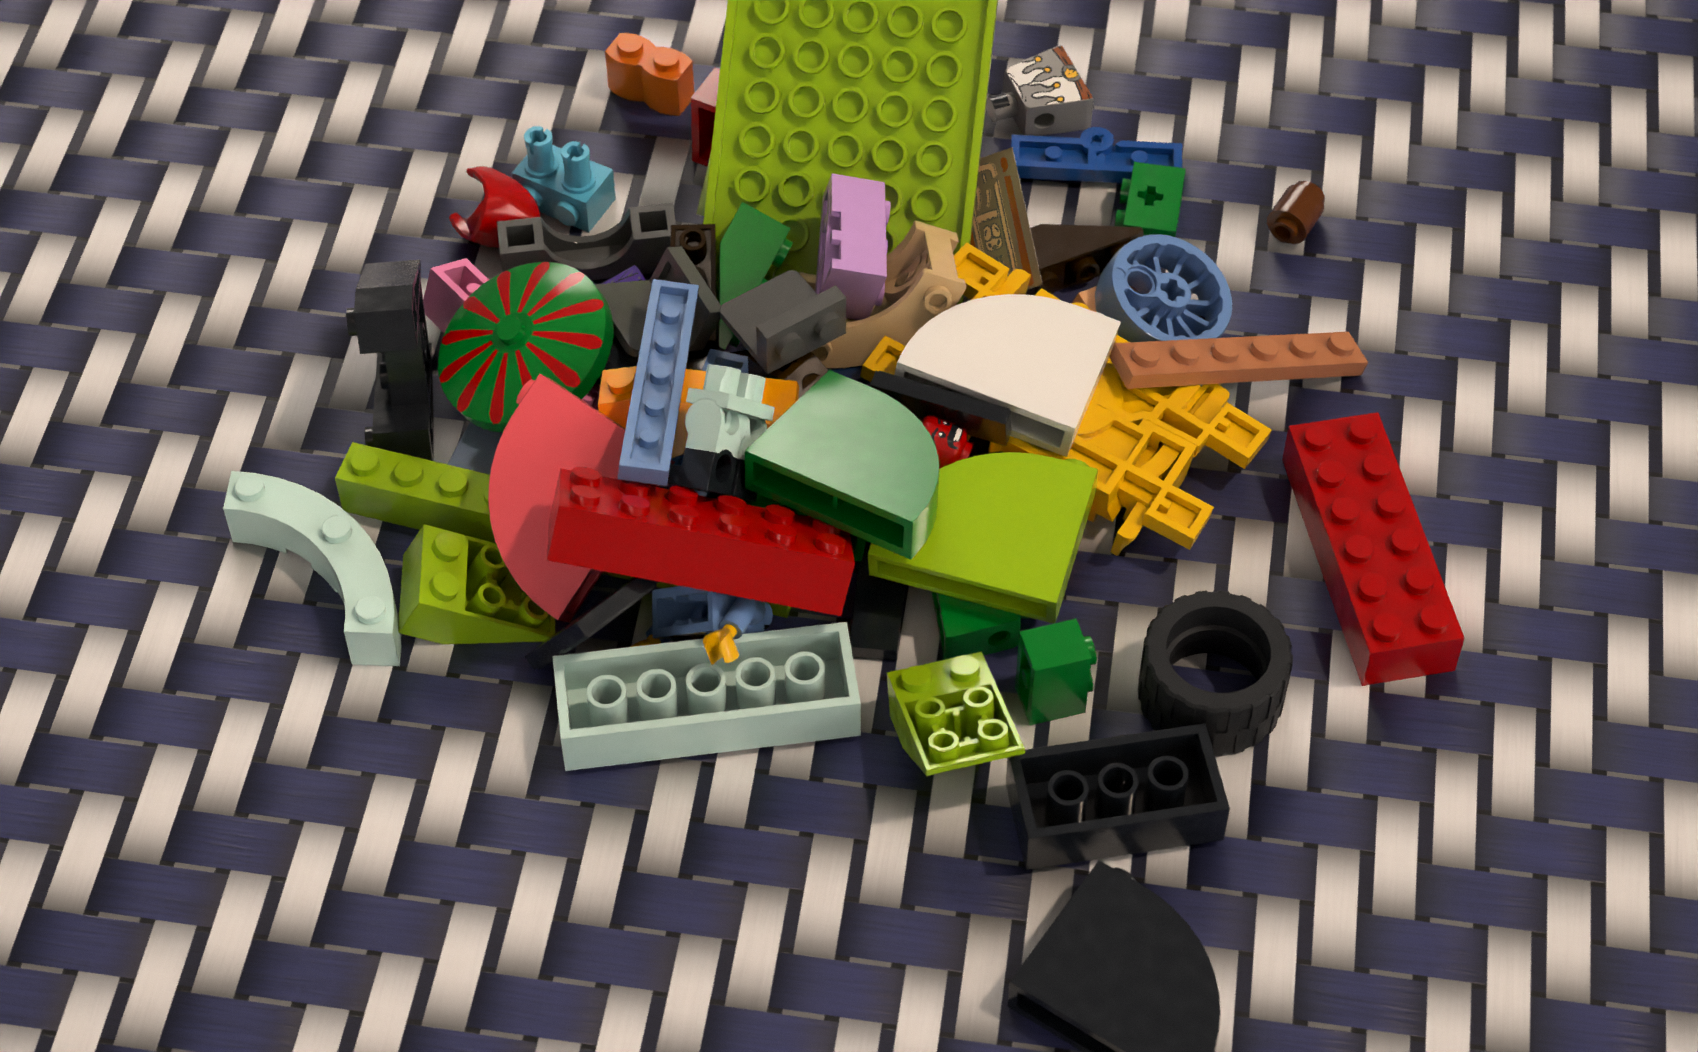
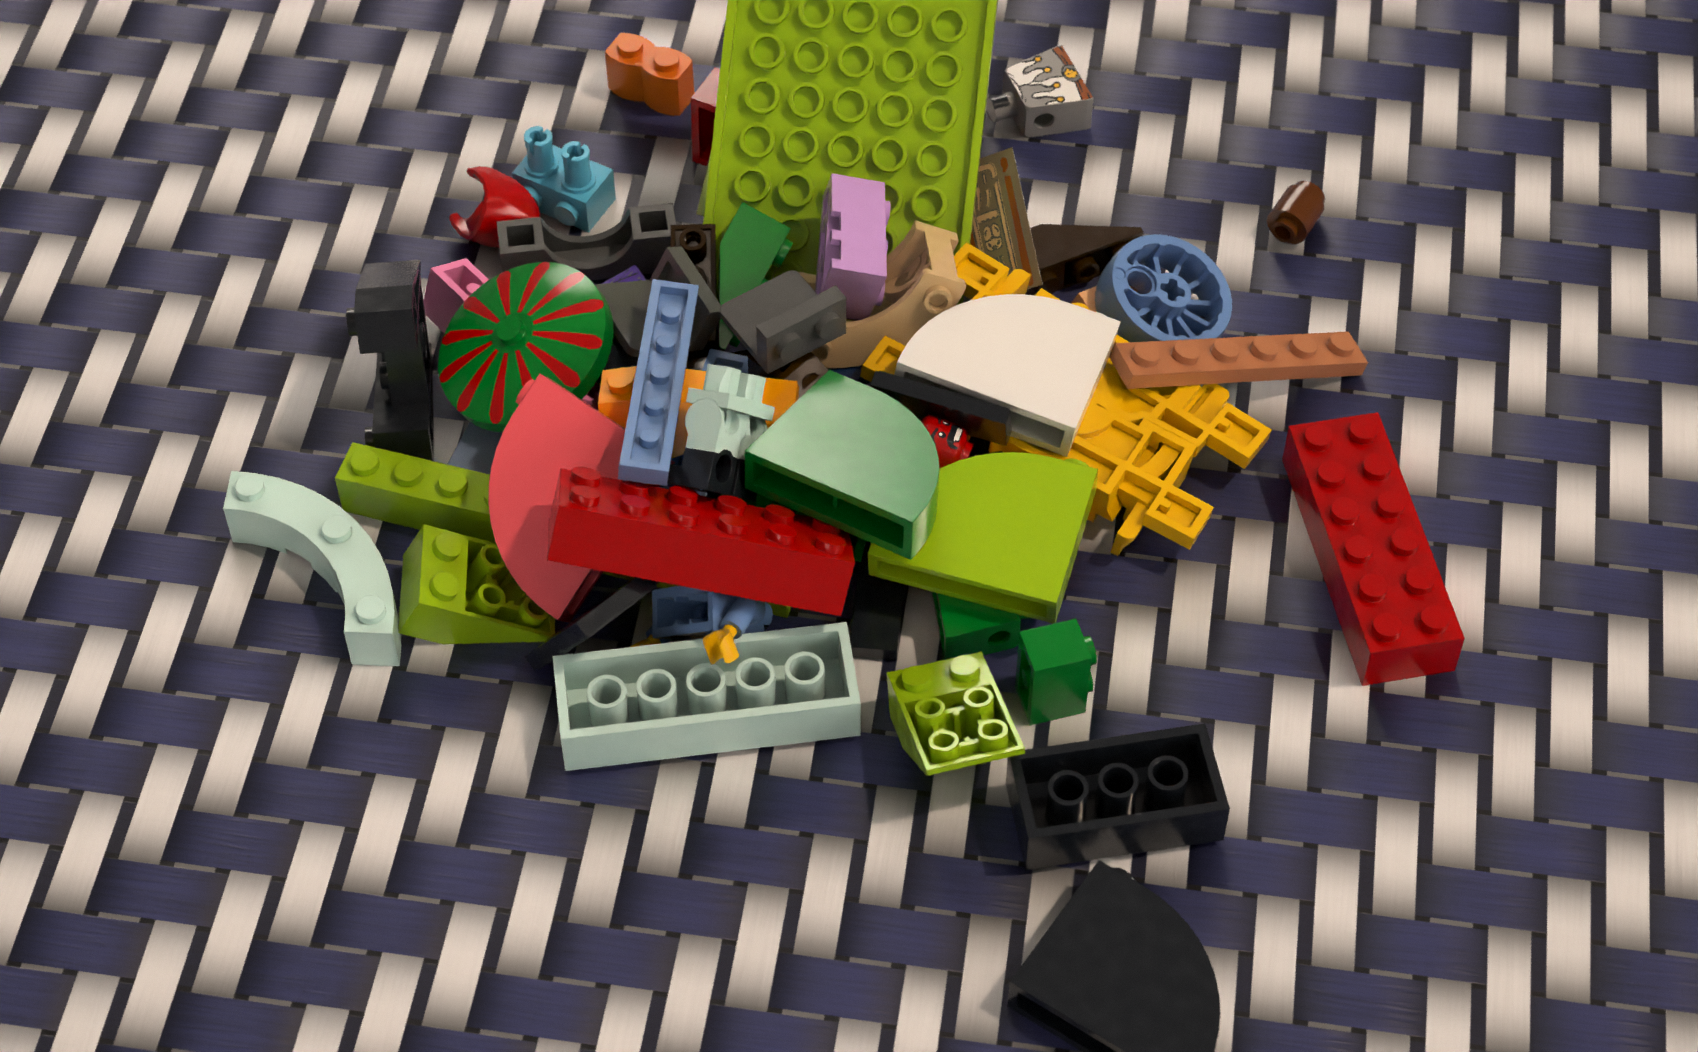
blue hinge [1011,127,1182,183] -> none
green brick [1115,162,1186,237] -> none
black tyre [1137,590,1293,756] -> none

